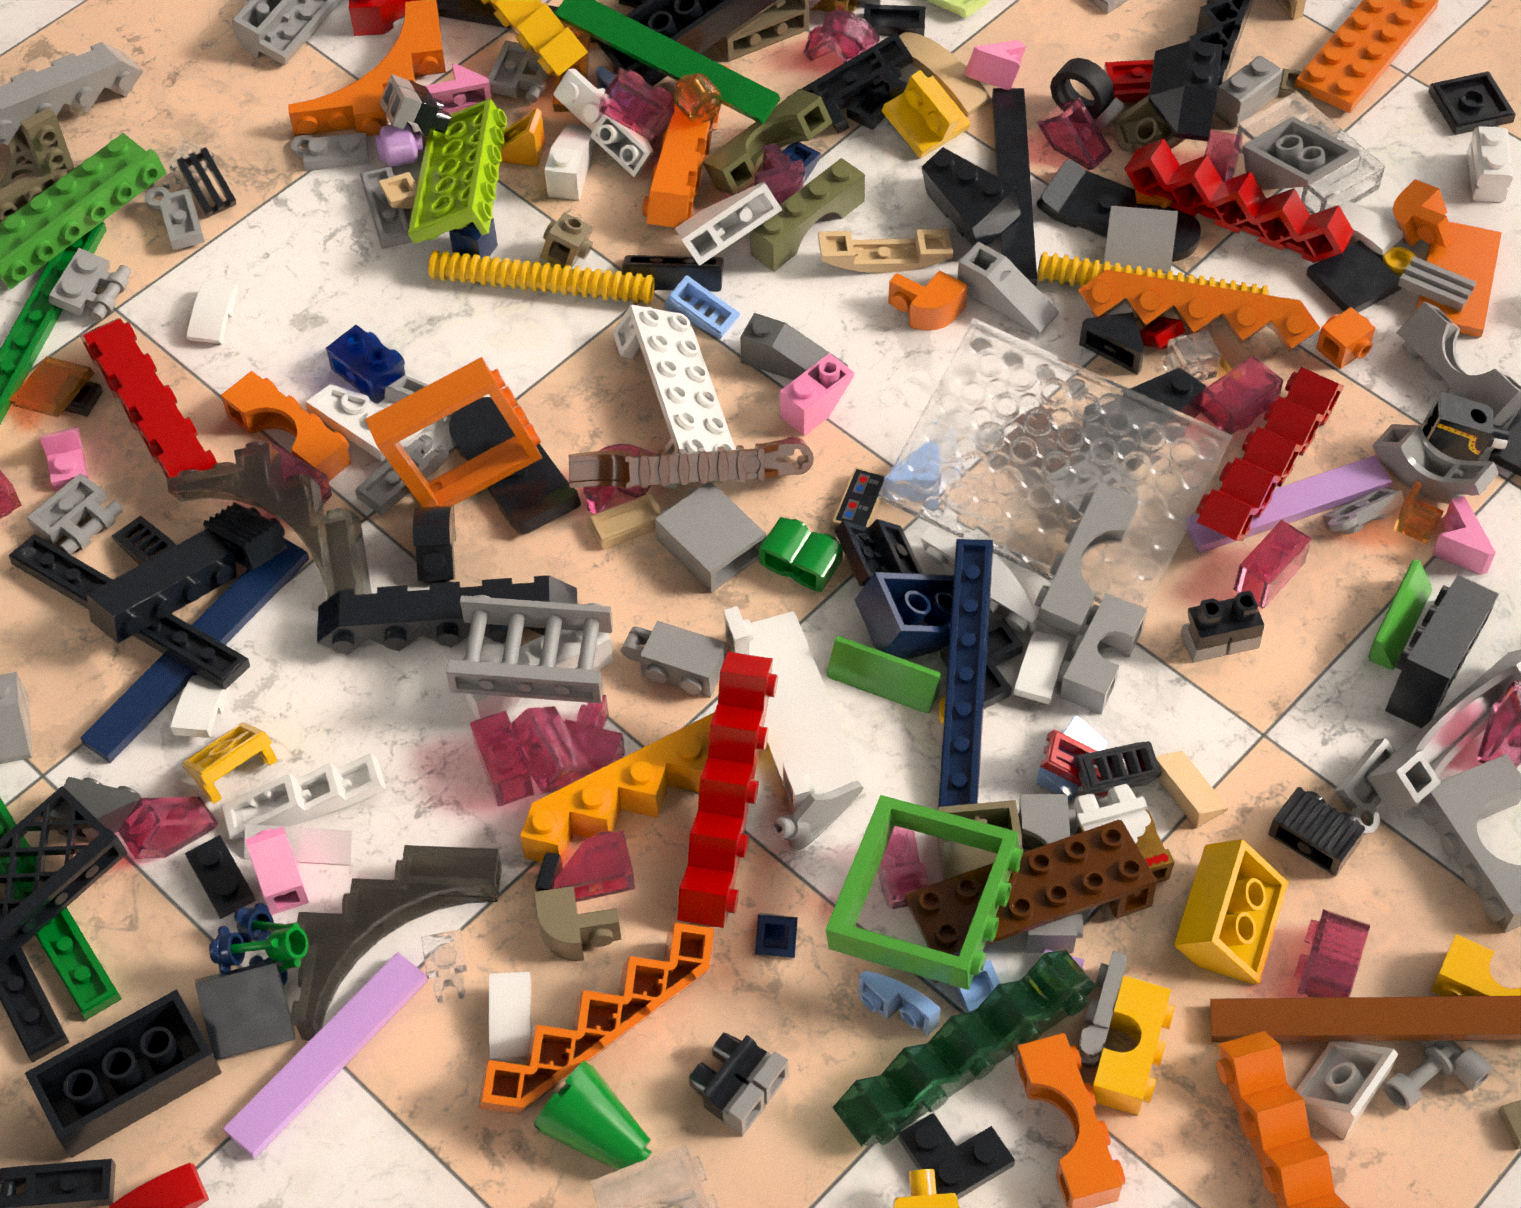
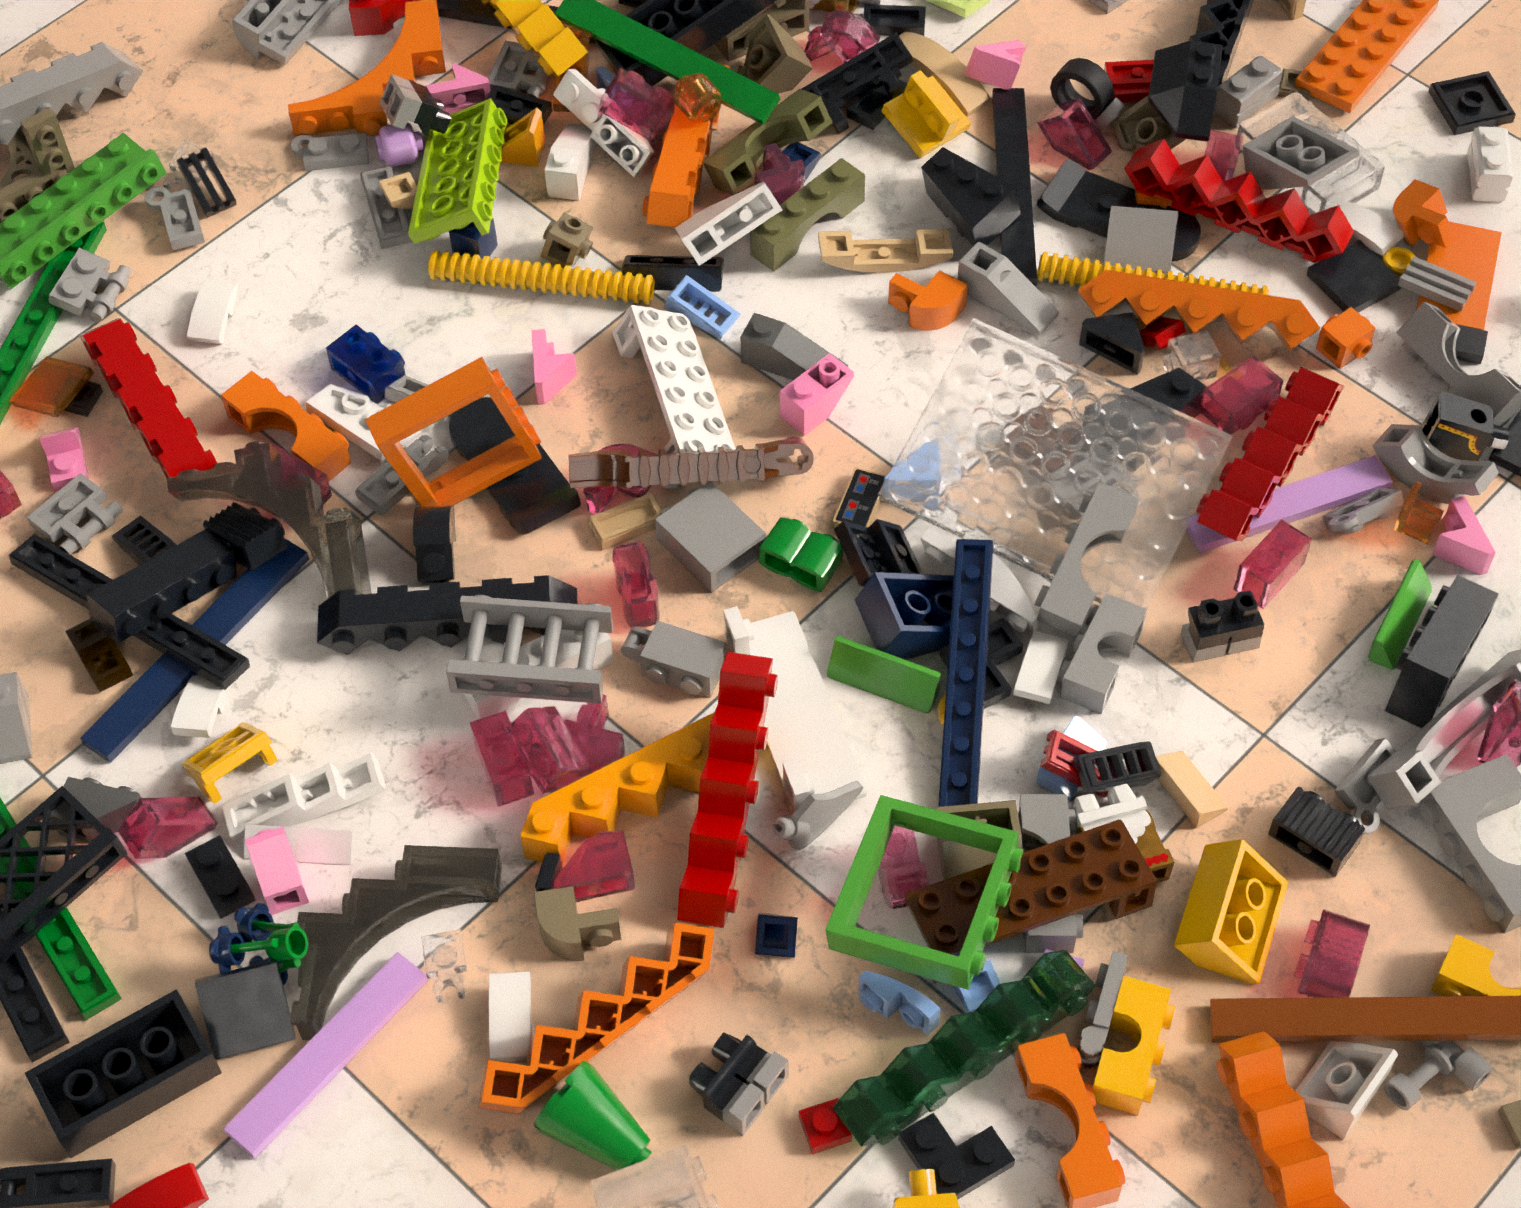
none -> dark brown slope [65,619,133,692]
none -> black plate [486,86,553,126]
none -> bright pink slope [532,329,577,405]
none -> clear pink brick [613,541,660,628]
none -> dark tan slope [737,14,813,94]
none -> red plate [798,1098,852,1154]
none -> black tile [1455,324,1488,364]

